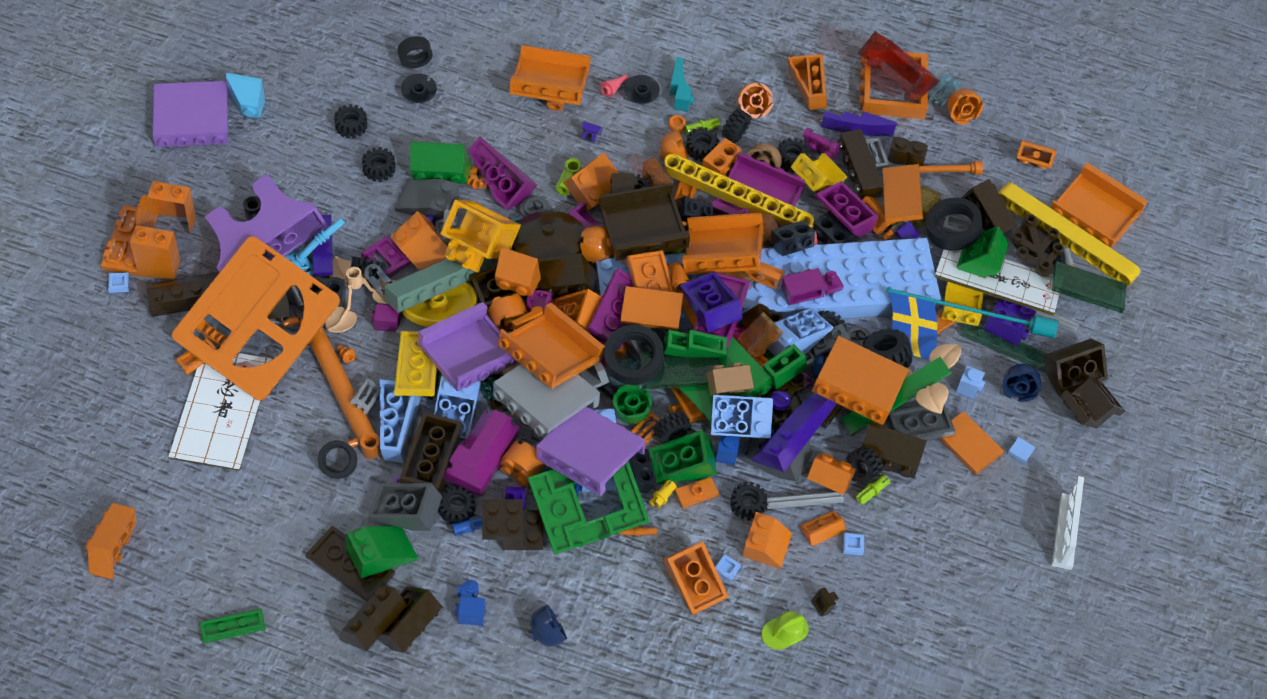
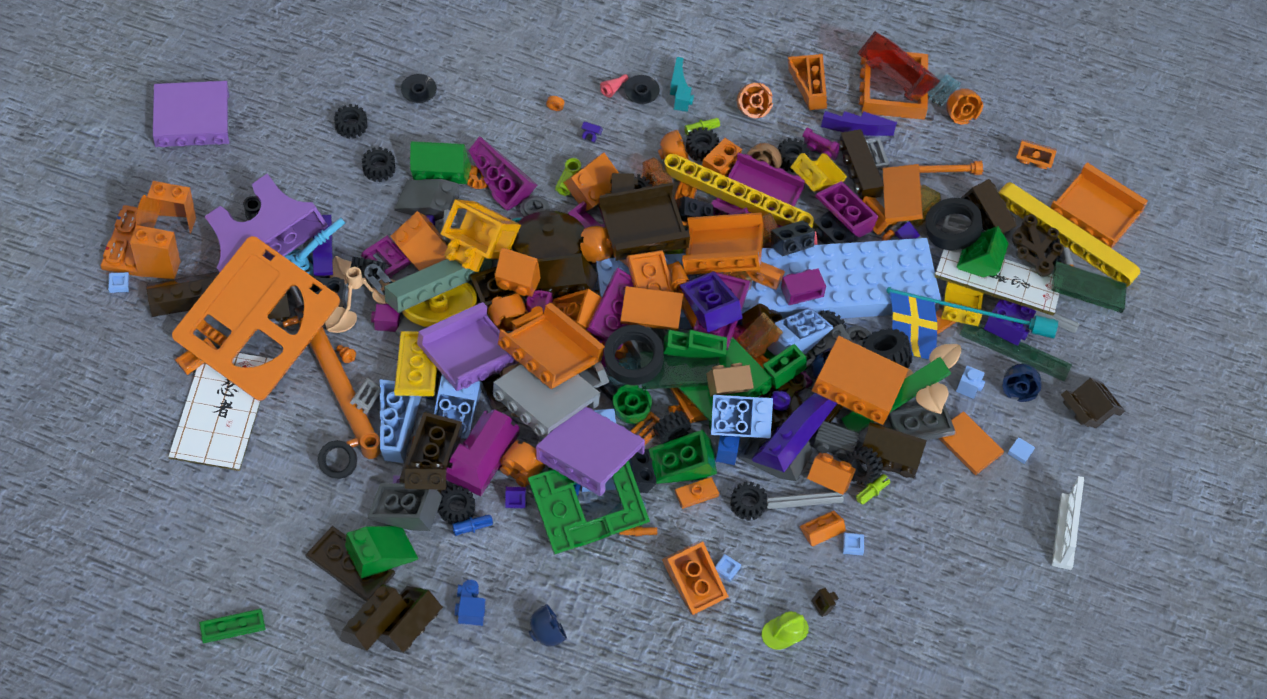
orange wedge [86,503,136,579] -> none
medium azure slope [226,73,265,118] -> none
black tyre [397,36,433,69] -> none
gear [479,376,499,401] -> none
dark brown bracket [482,499,543,550] -> none
orange panel [509,45,591,105] -> none
yellow pin [649,480,677,509] -> none
orange tile [668,115,686,133] -> none
black tyre [721,108,752,143] -> none
orange slope [742,512,792,569] -> none
magenta tile [822,270,844,296] -> none
dark brown brick [888,137,928,166] -> none
dark brown slope [1043,338,1108,396] -> none
none -> dark brown bracket [405,461,447,490]
none -> dark grey brick [813,421,860,459]

